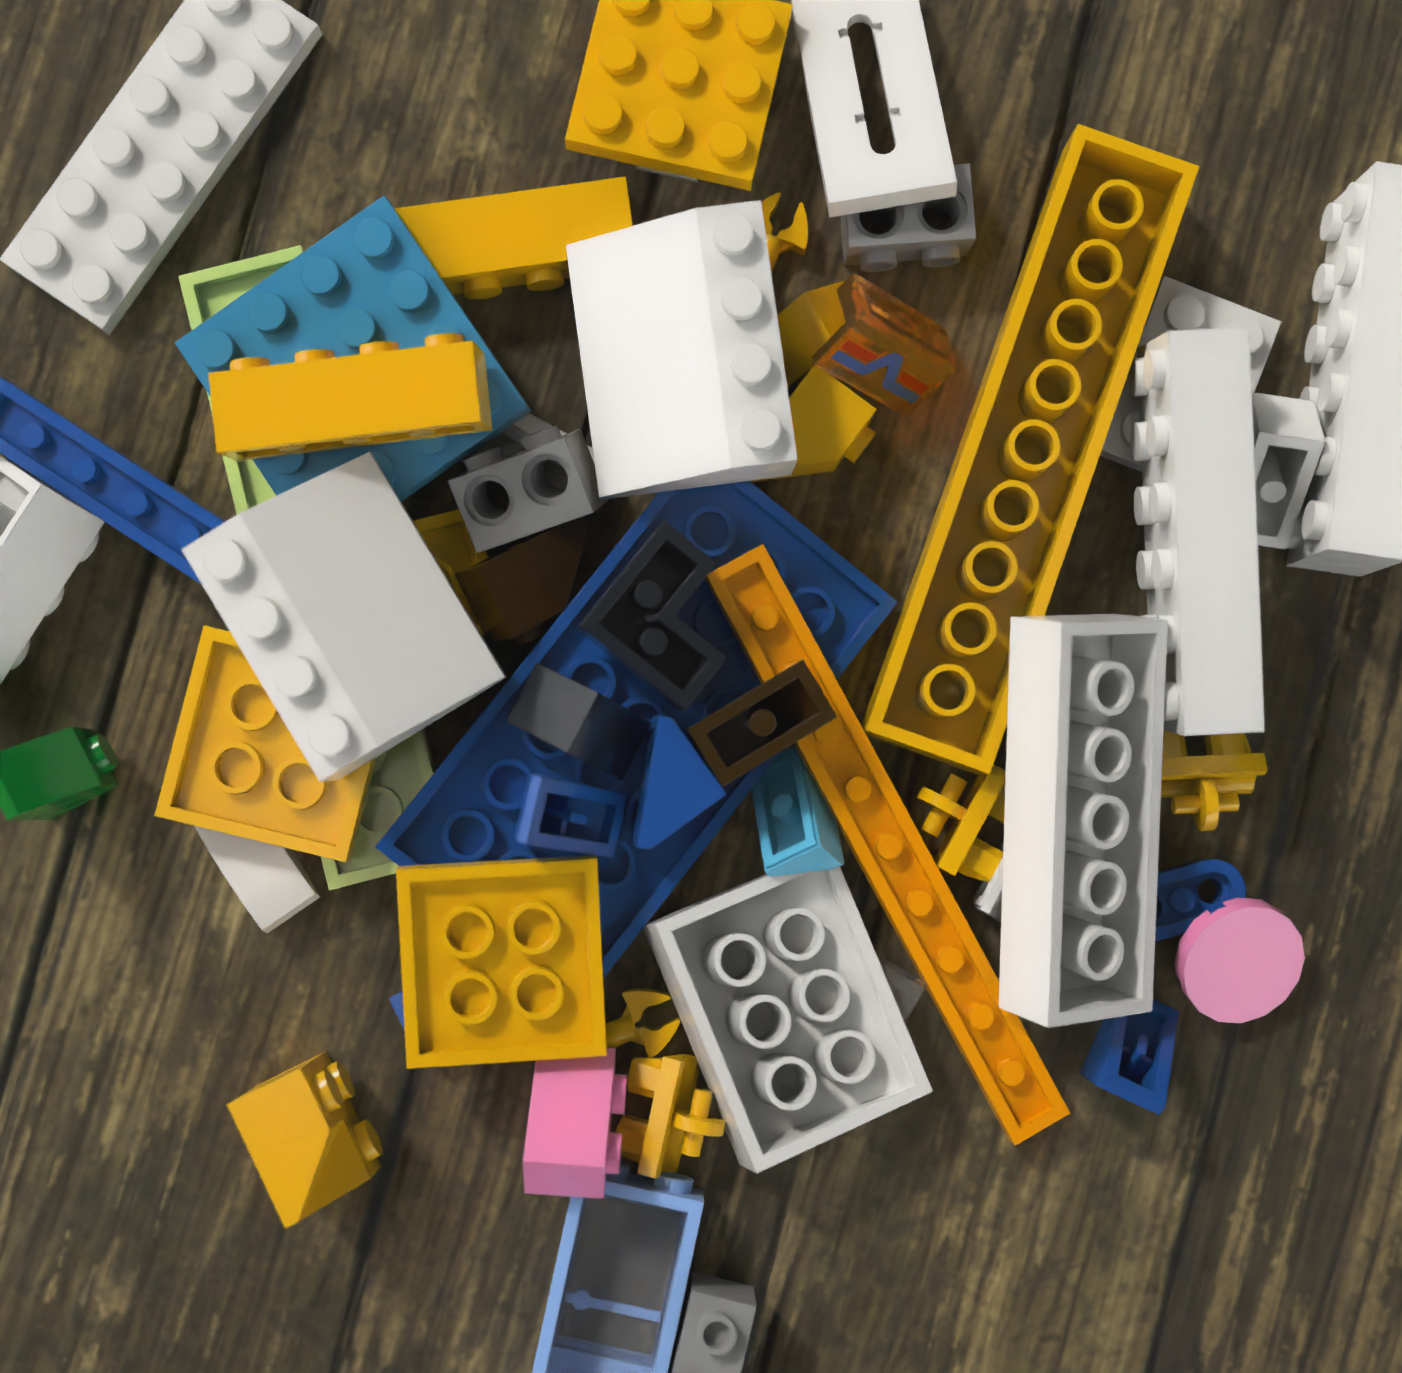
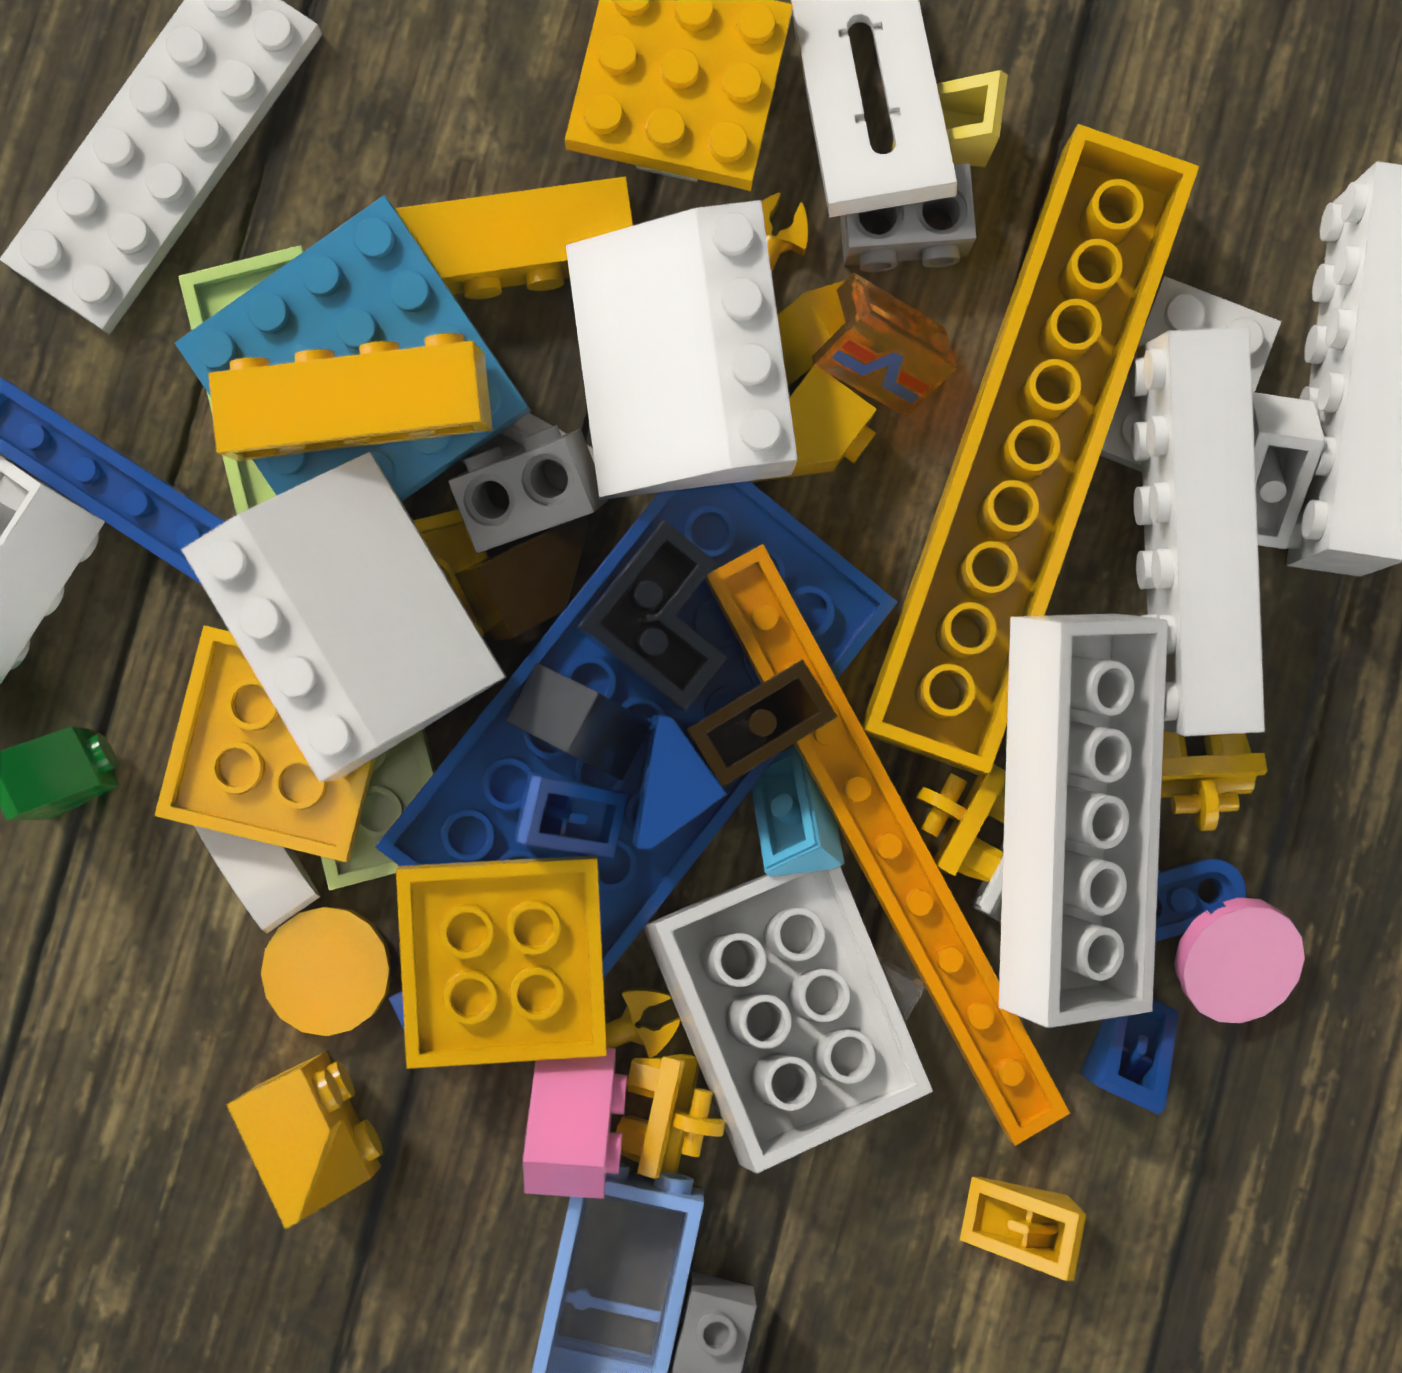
none -> yellow tile [261,906,391,1036]
none -> light yellow slope [892,70,1008,168]
none -> yellow slope [960,1177,1086,1281]

